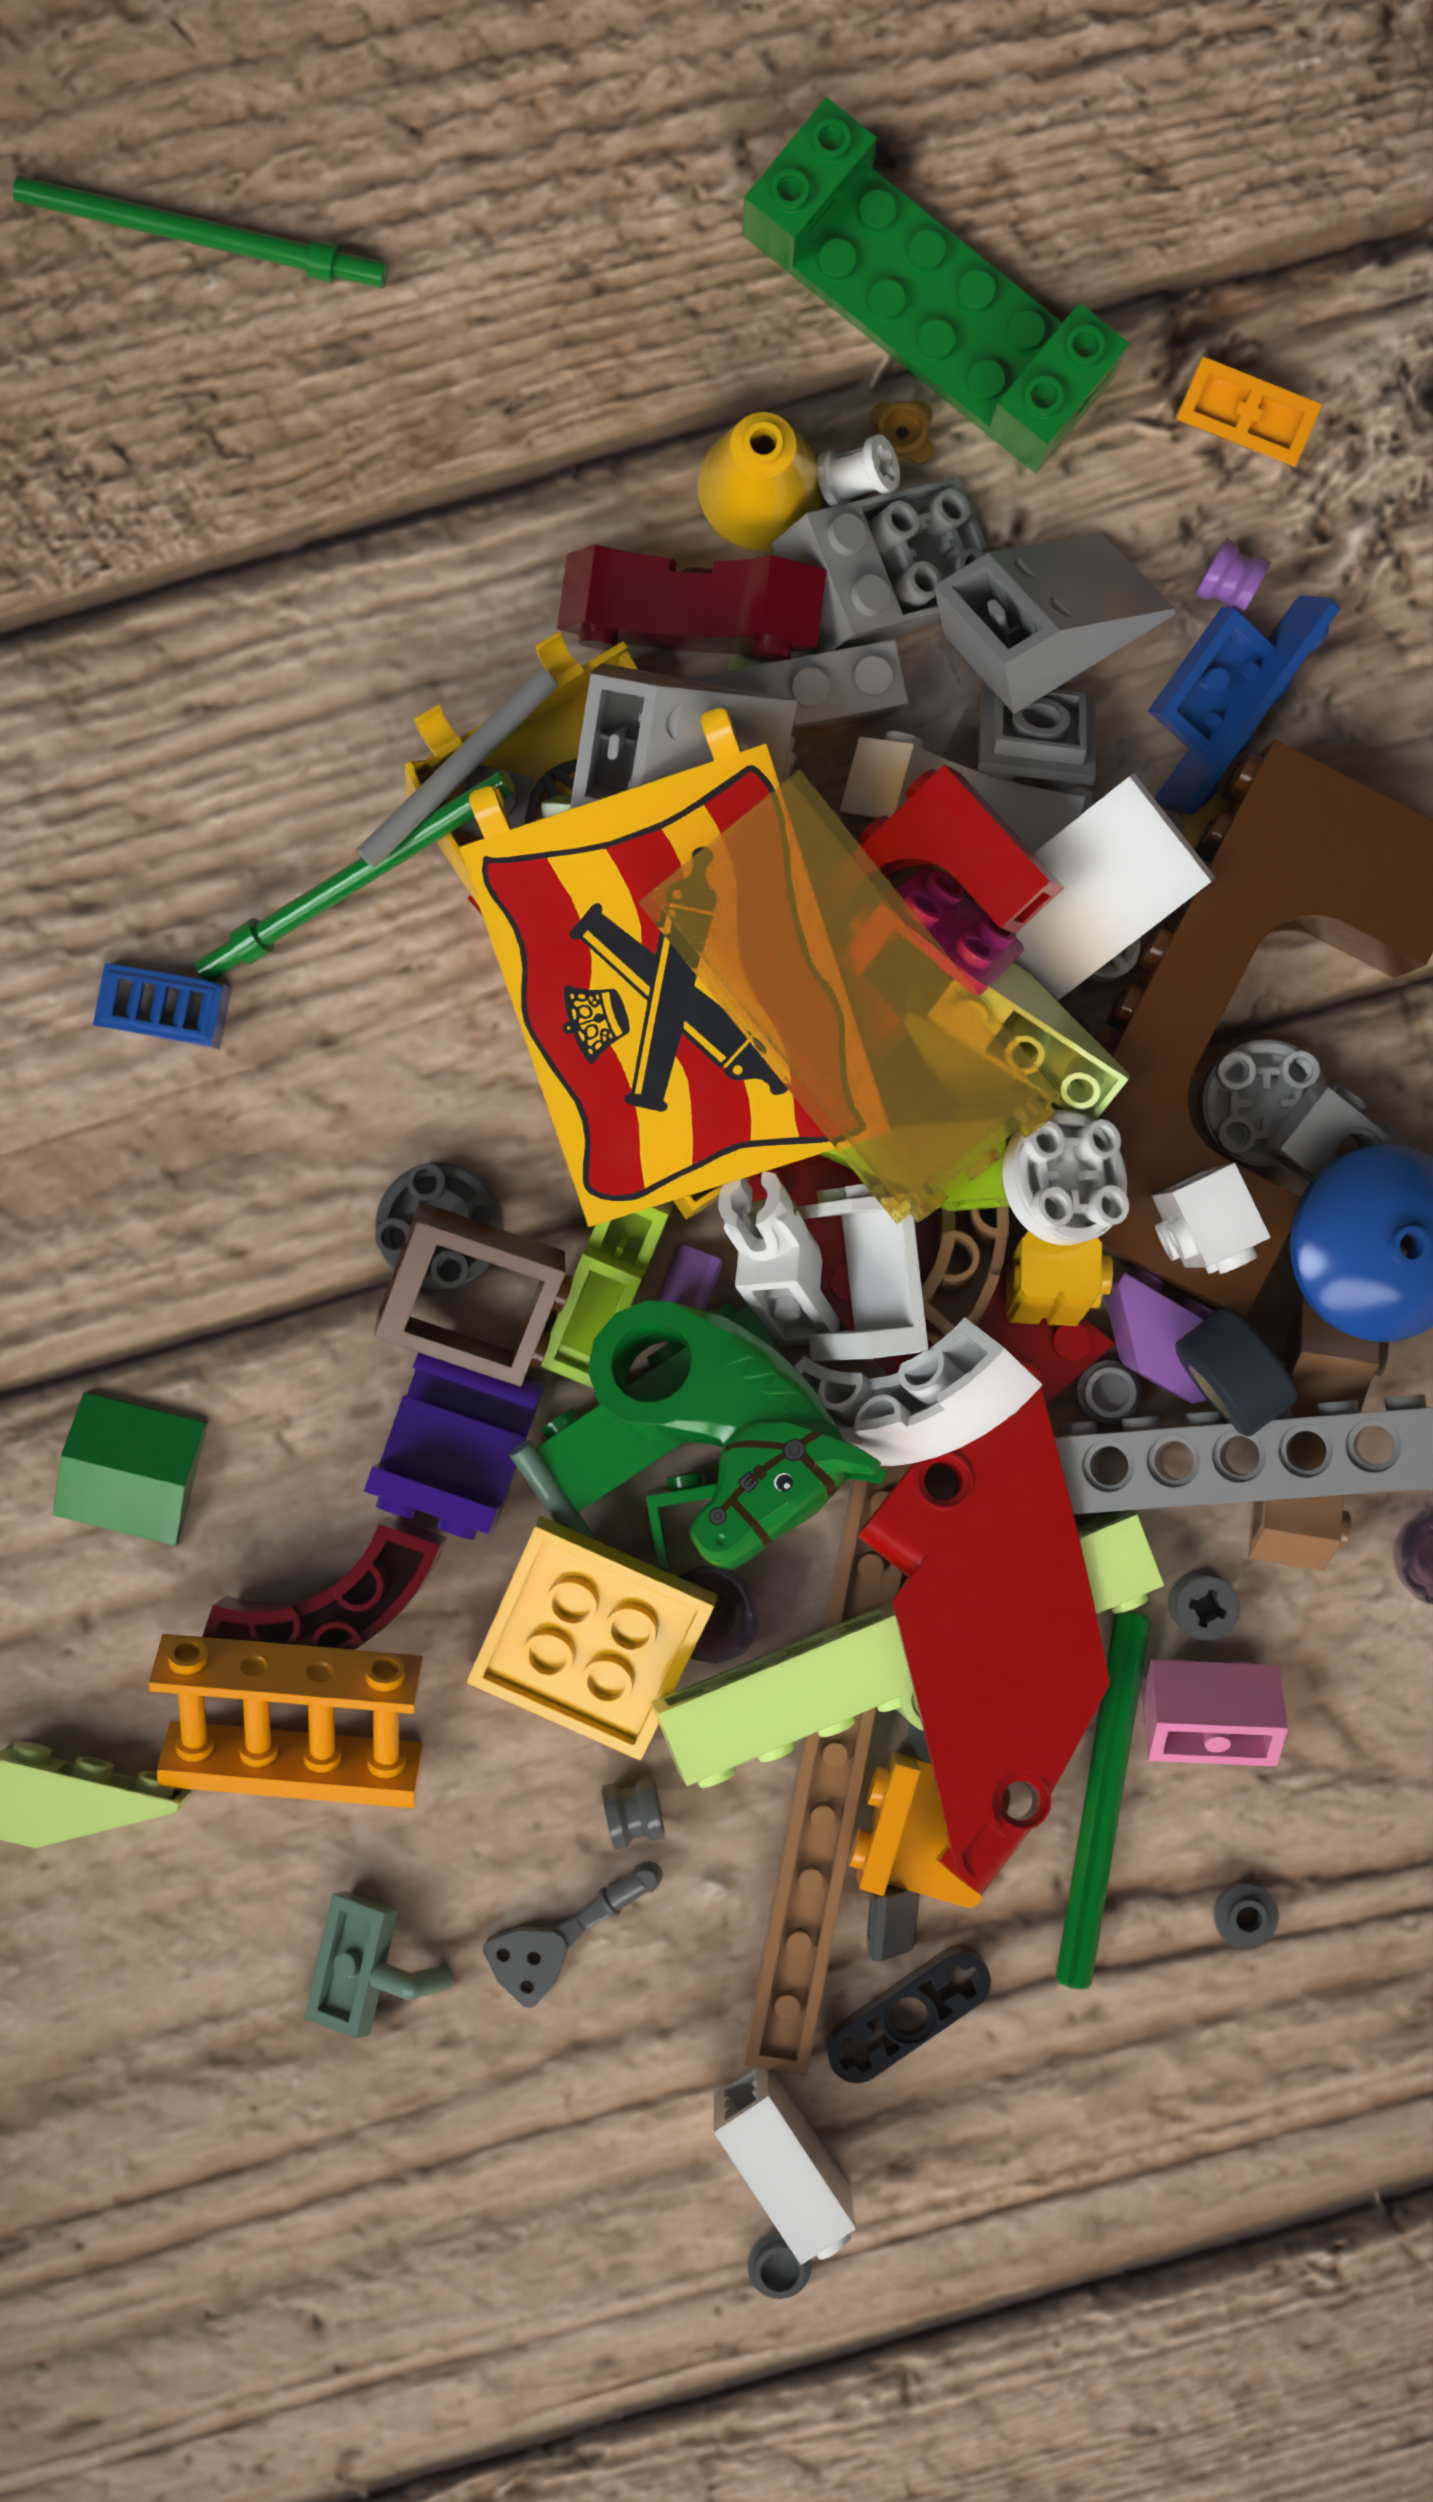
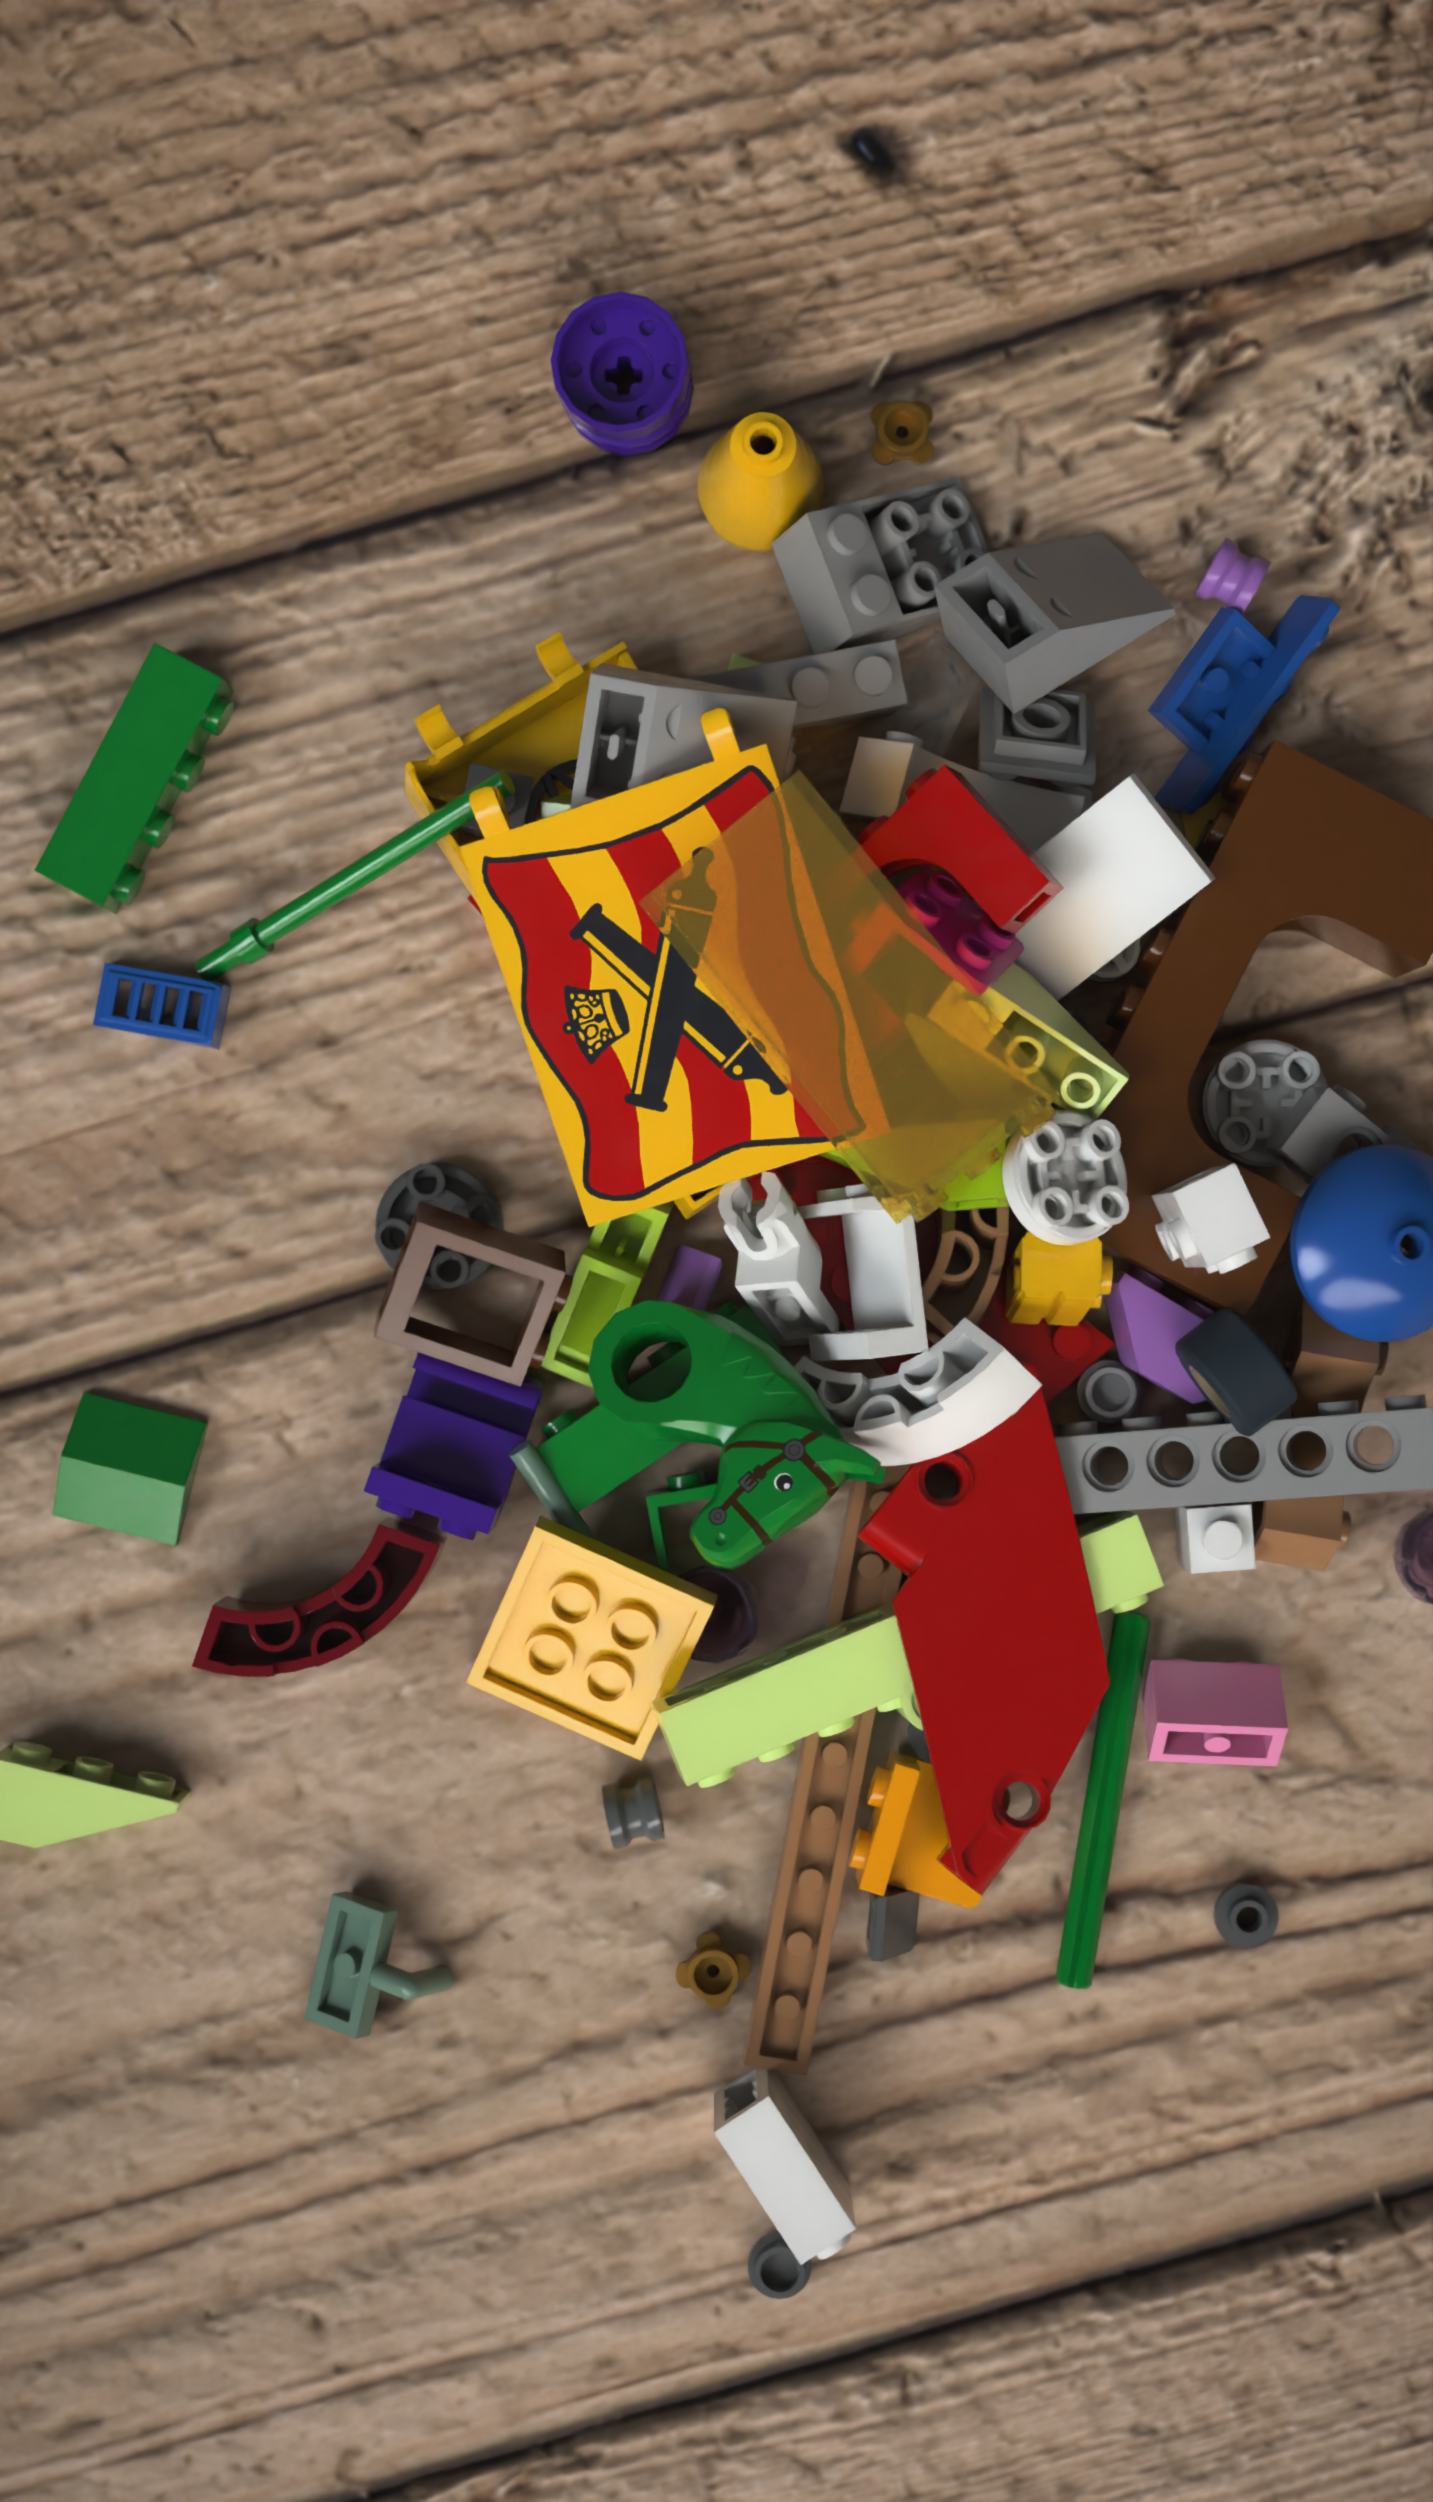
green bar [13,175,388,289] -> none
light orange fence [148,1633,423,1808] -> none
light grey bar [356,668,558,868] -> none
dark grey piece [483,1861,663,2008] -> none
dark red brick [557,544,827,662] -> none
green plate [743,97,1130,474] -> none
white bush [816,434,900,506] -> none
black beam [827,1945,991,2083] -> none
dark grey wheel [1168,1571,1240,1641] -> none
light orange hinge [1176,356,1322,468] -> none
none -> green brick [34,642,234,915]
none -> dark purple wheel [551,292,694,456]
none -> pearl gold plate [675,1932,751,2009]
none -> white brick [1174,1502,1256,1574]

